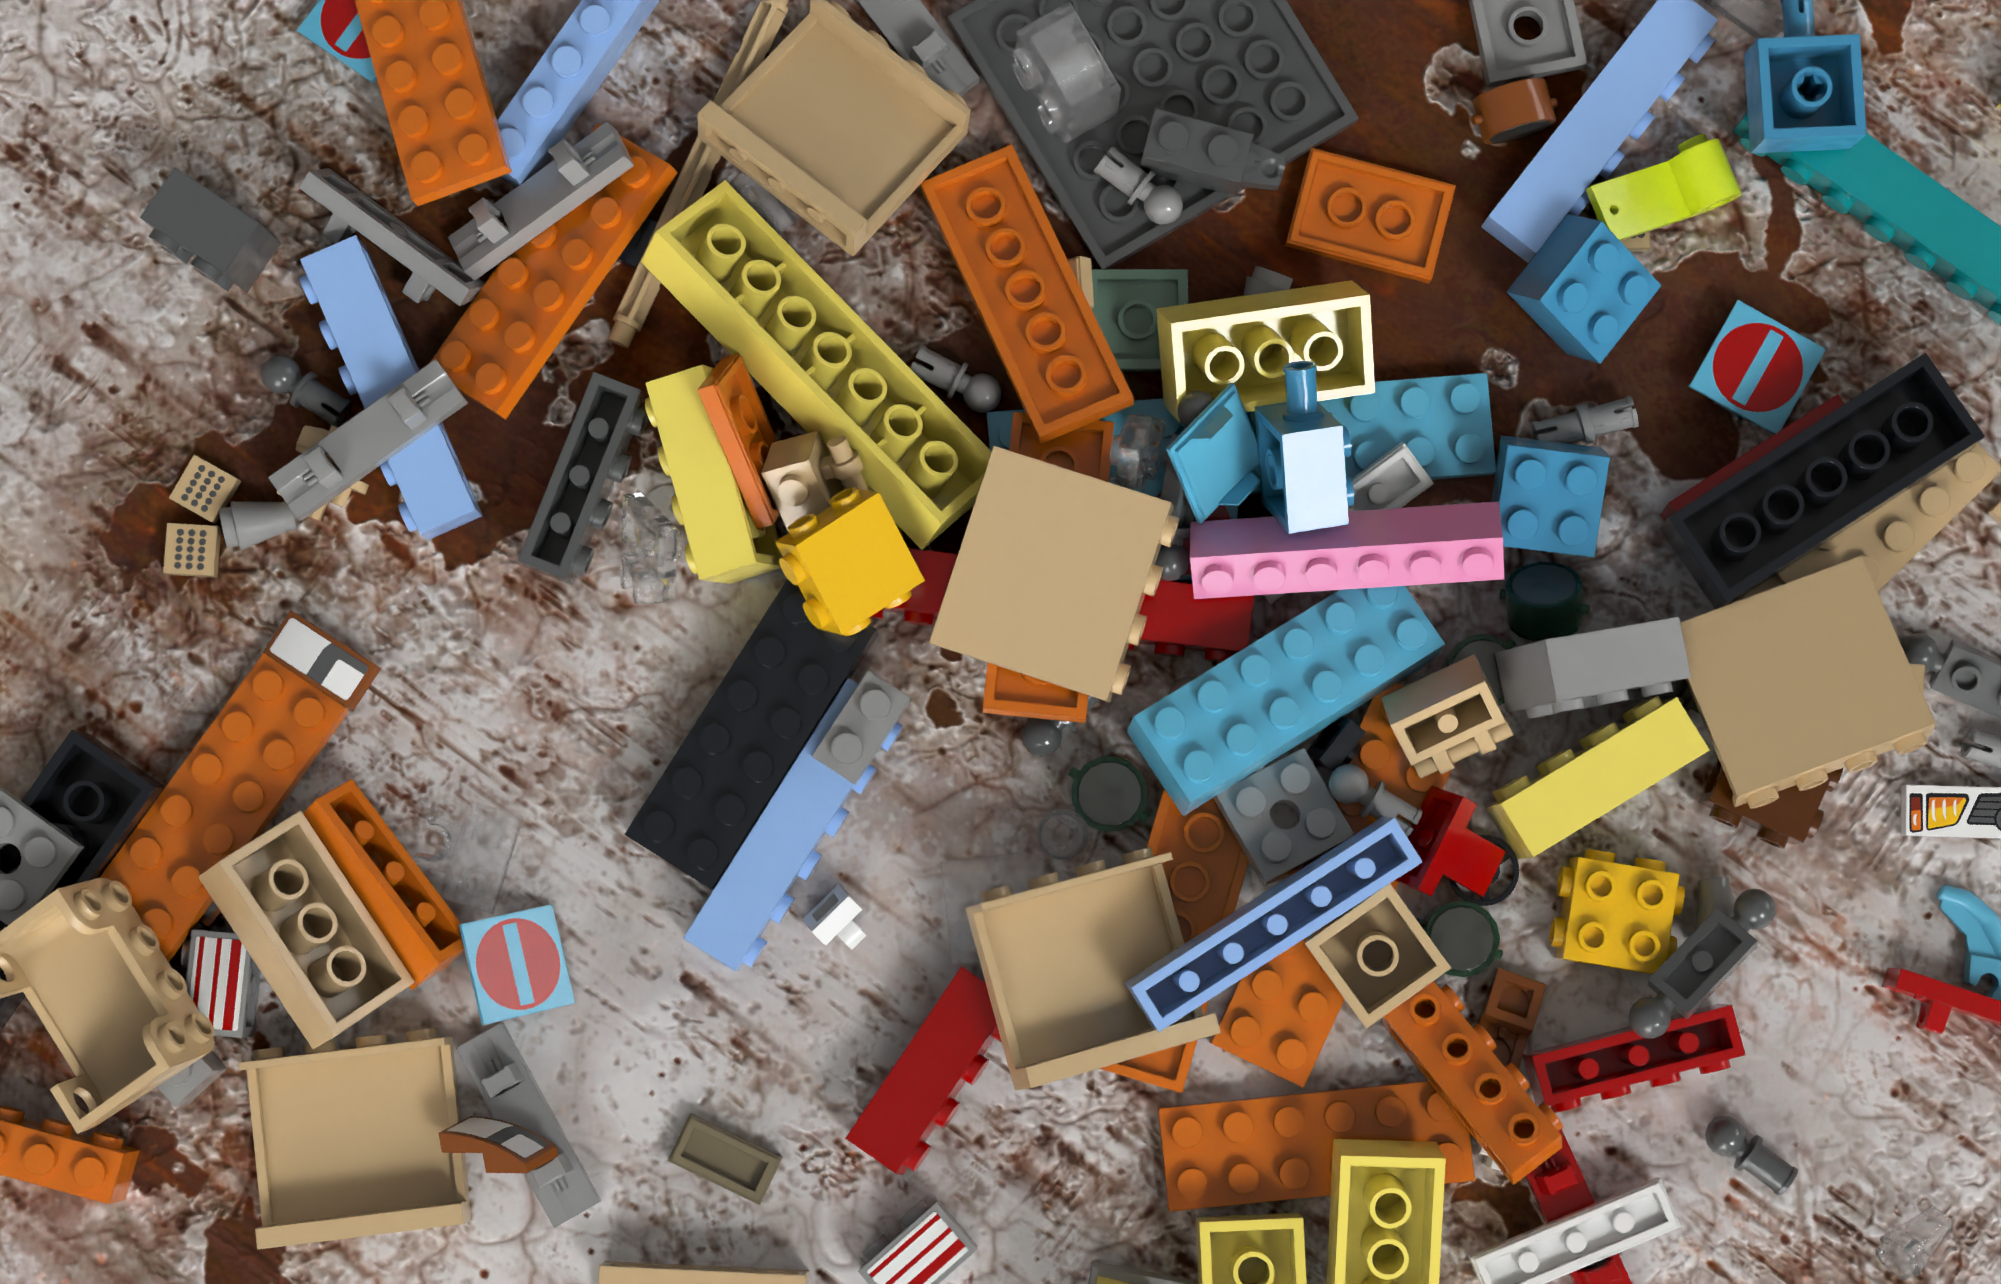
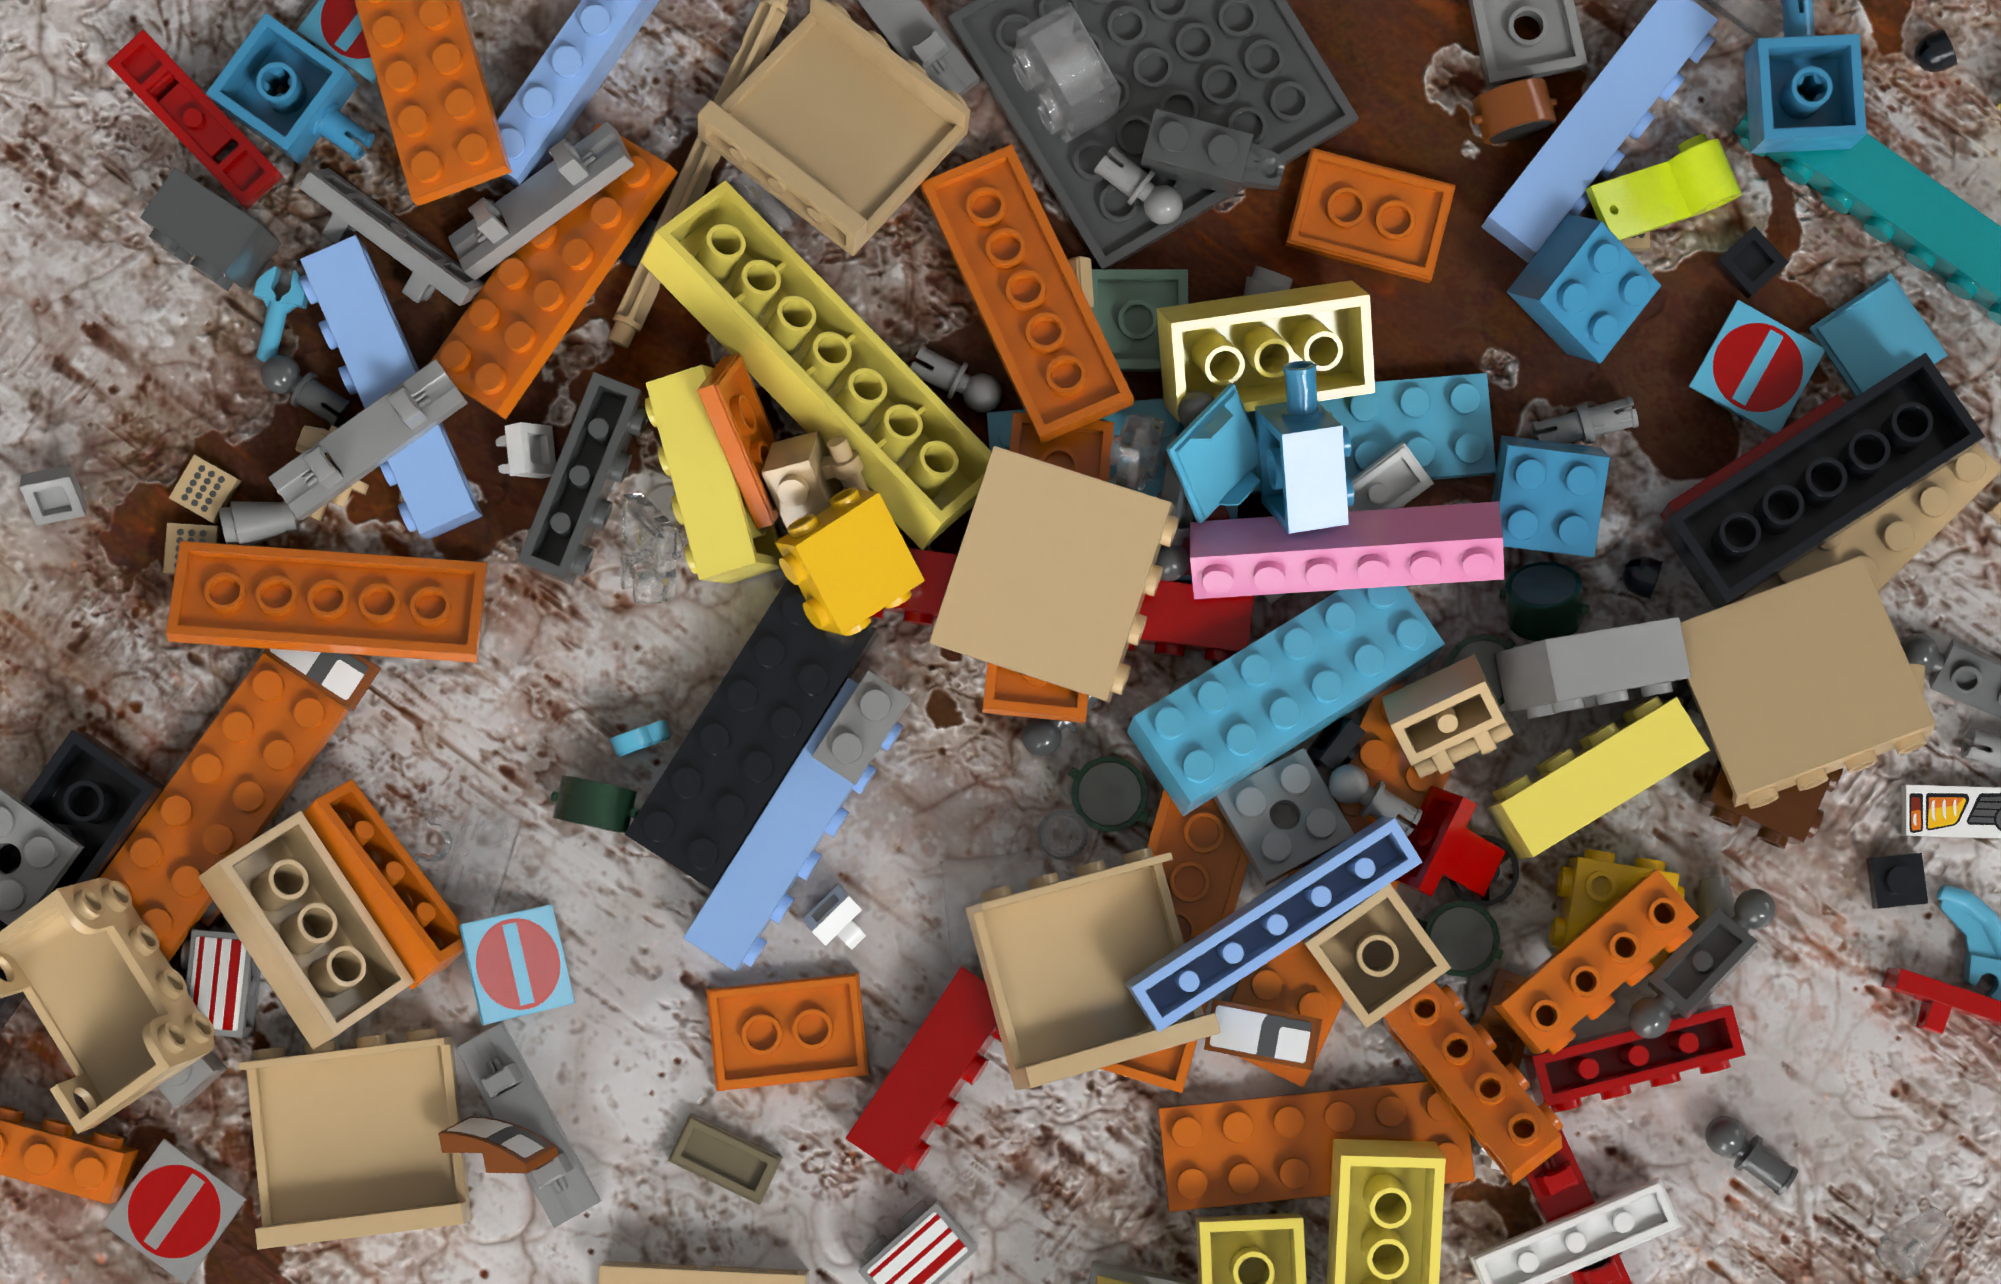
none -> light grey plate [20,465,87,526]
none -> piece [102,1139,247,1284]
none -> red hinge [107,29,284,210]
none -> orange plate [166,541,488,663]
none -> dark azure brick [206,13,375,165]
none -> medium azure bar [253,266,308,362]
none -> white tile [495,422,556,479]
none -> clear green piece [551,775,639,834]
none -> medium azure tile [610,719,672,757]
none -> orange tile [706,973,869,1091]
none -> slope [1204,999,1322,1070]
none -> orange brick [1493,869,1699,1055]
none -> black hinge [1622,556,1663,599]
none -> black plate [1714,226,1789,299]
none -> medium azure piece [1808,273,1948,397]
none -> black plate [1866,853,1928,909]
none -> black hinge [1914,28,1957,72]

